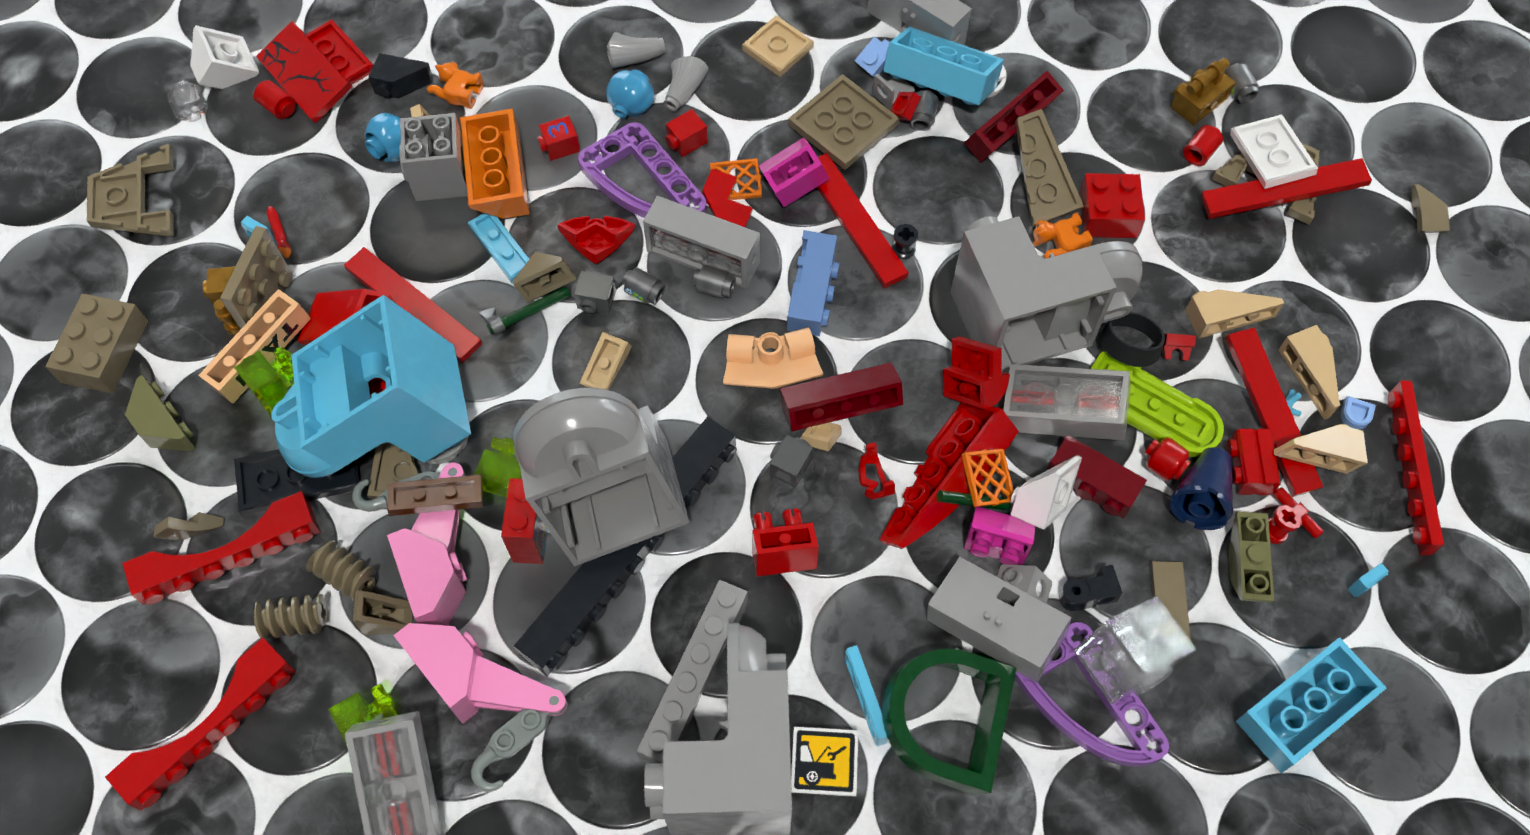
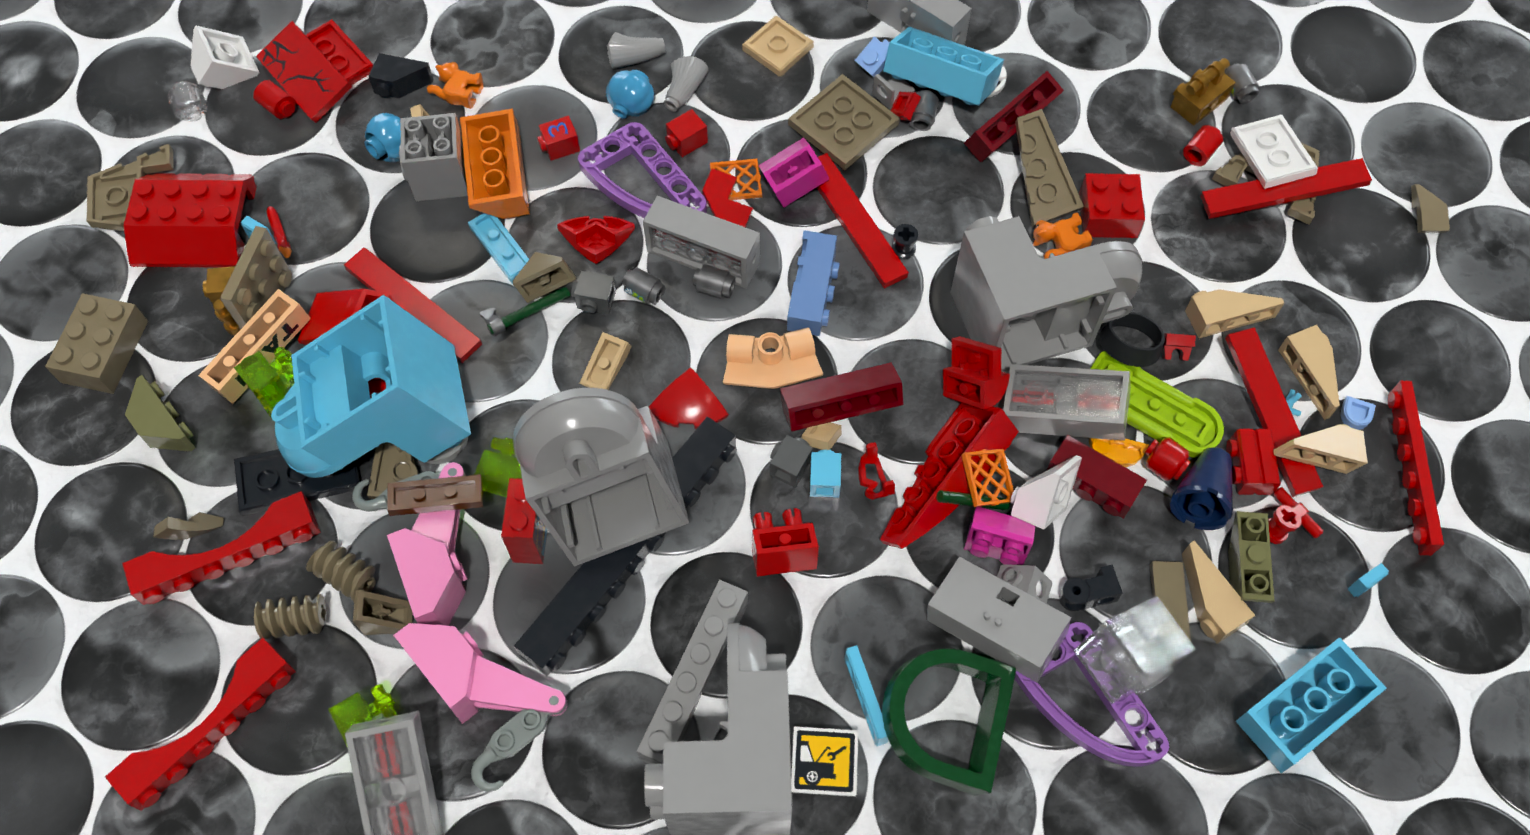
none -> red slope [123,173,257,268]
none -> red brick [649,367,729,429]
none -> medium azure brick [810,450,841,498]
none -> light orange tile [1089,438,1149,467]
none -> tan slope [1182,540,1255,644]

